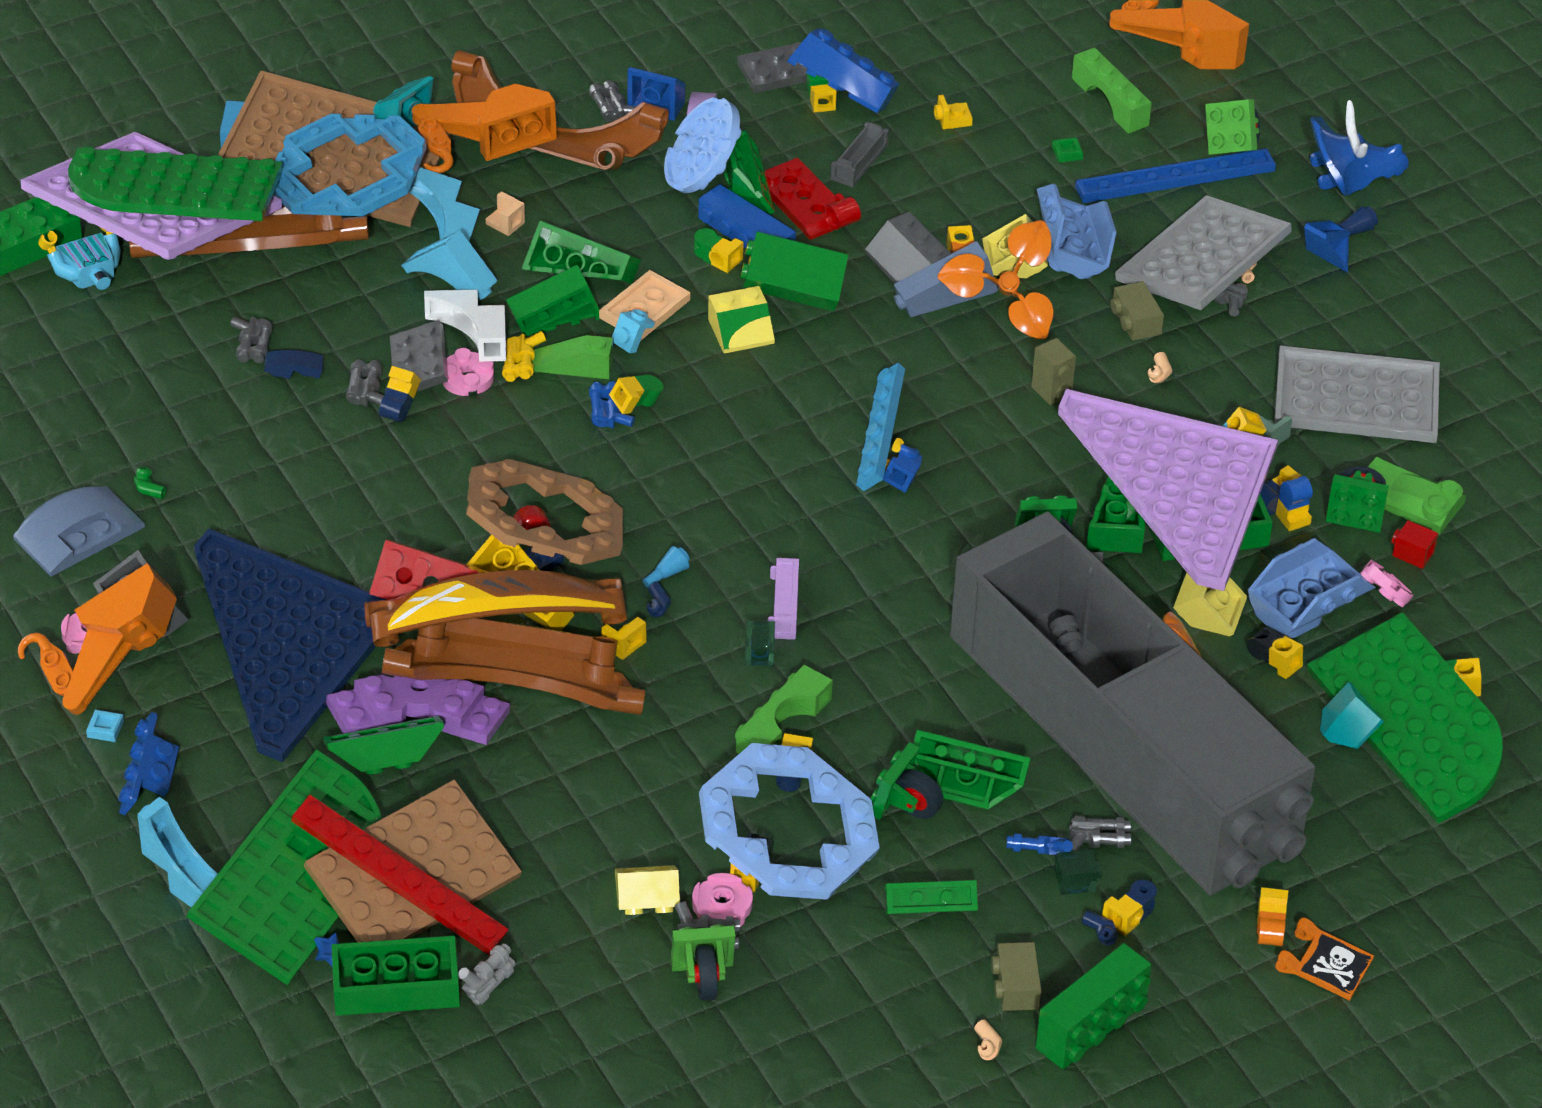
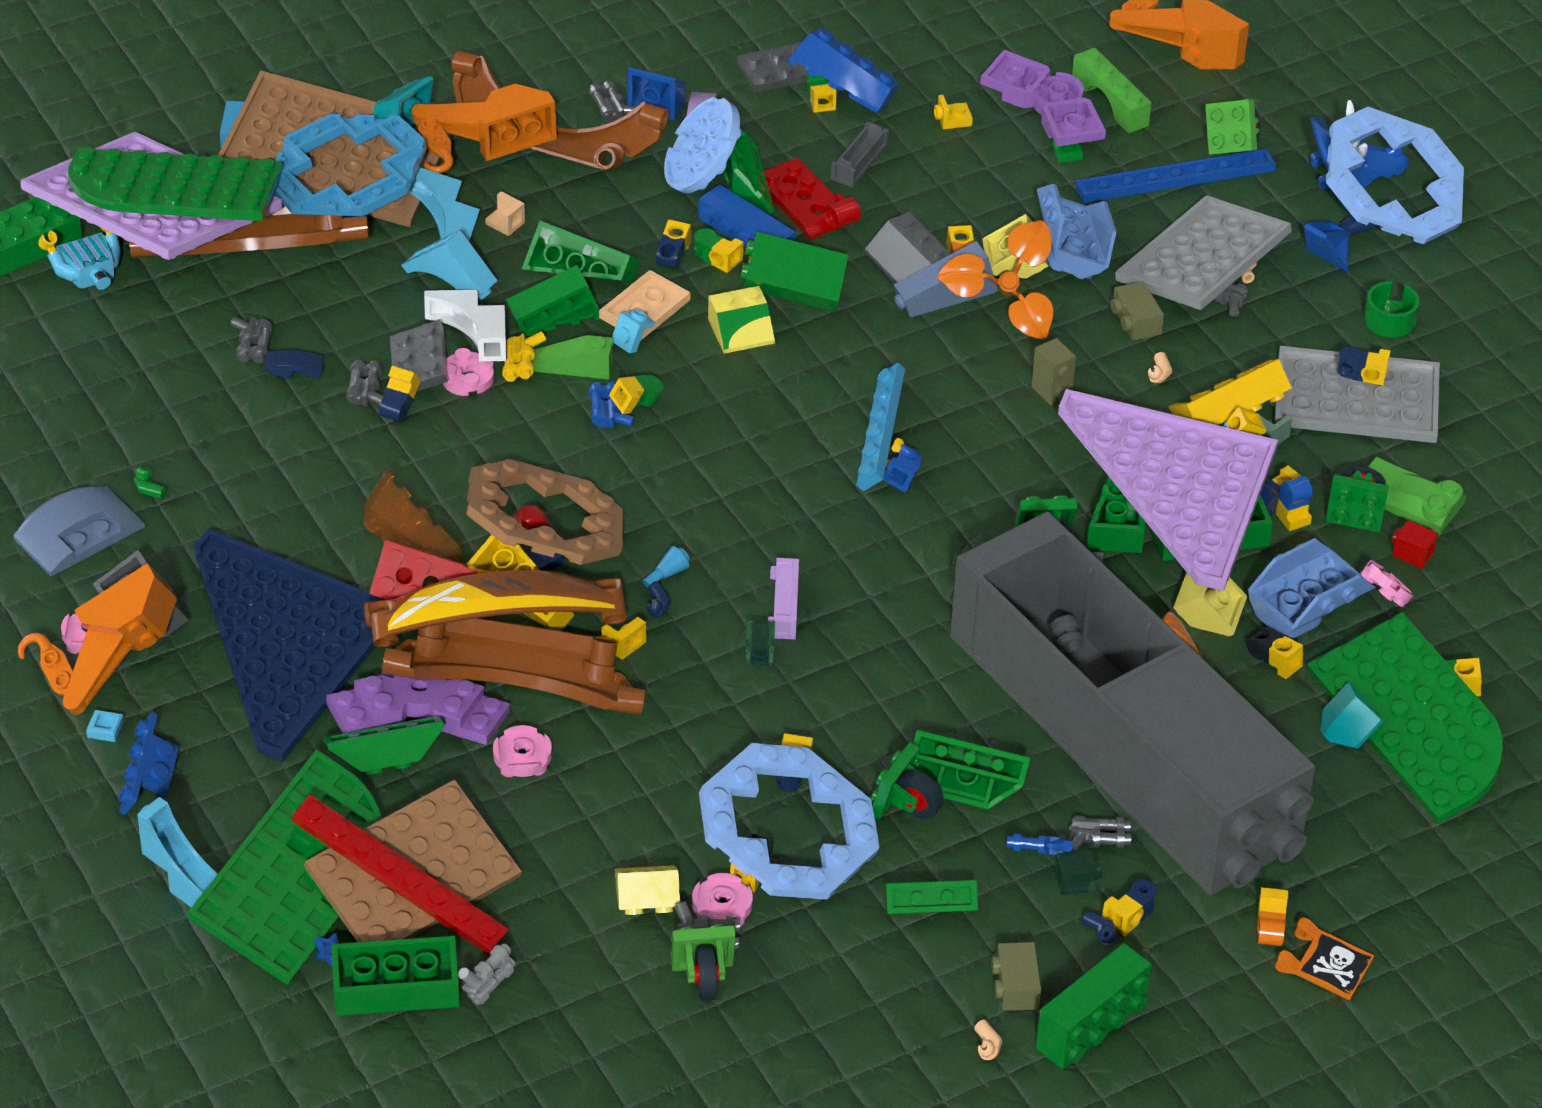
bright green arch [735,665,833,754] -> none
none -> clear orange wedge [364,470,462,583]
none -> bright pink plate [493,725,552,777]
none -> dark blue leg [656,219,691,269]
none -> medium lavender plate [980,50,1106,146]
none -> yellow wedge [1168,359,1292,425]
none -> light blue plate [1326,107,1464,244]
none -> leg [1337,346,1390,386]
none -> green piece [1364,281,1419,339]

